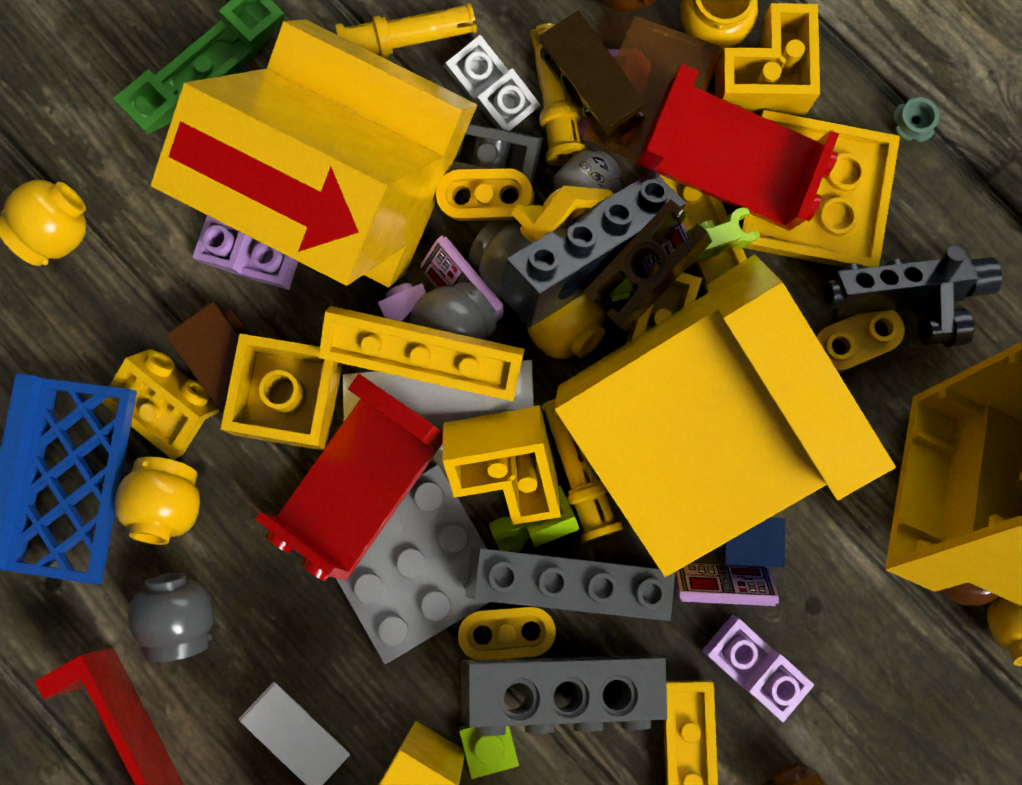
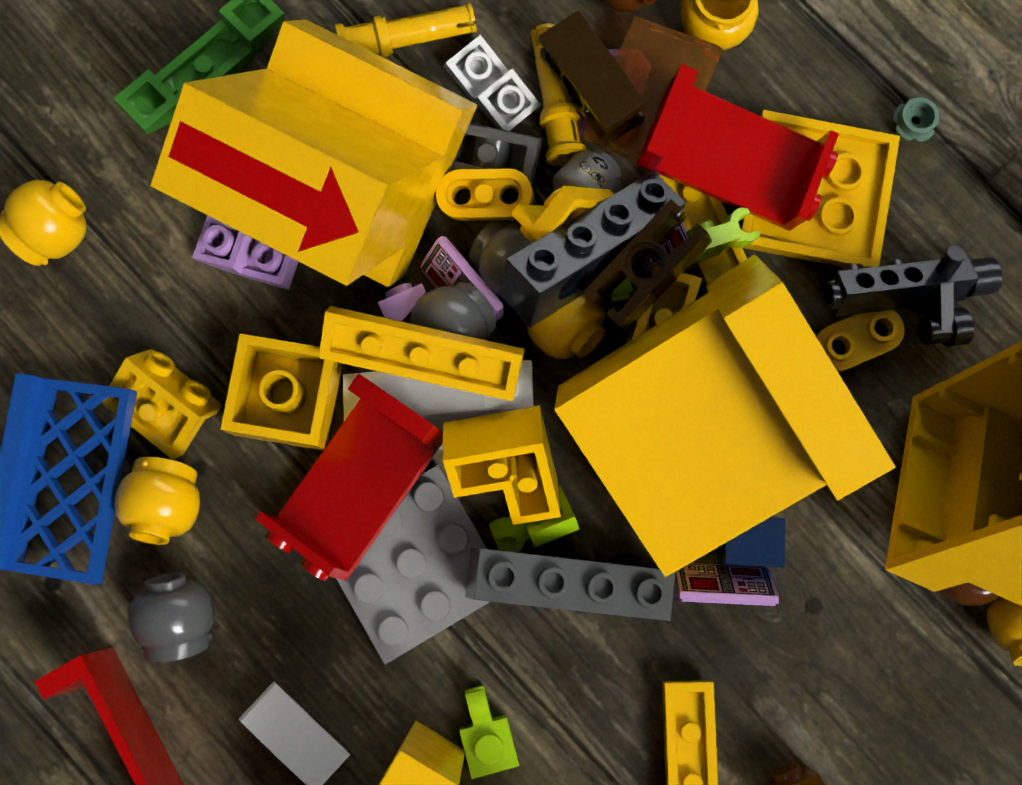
reddish brown slope [166,301,248,413] -> none
yellow plate [458,606,556,660] -> none
dark grey brick [461,655,667,736] -> none
yellow pin [542,399,623,543] -> none
lavender slope [702,615,814,722] -> none
yellow brick [715,3,820,115] -> none

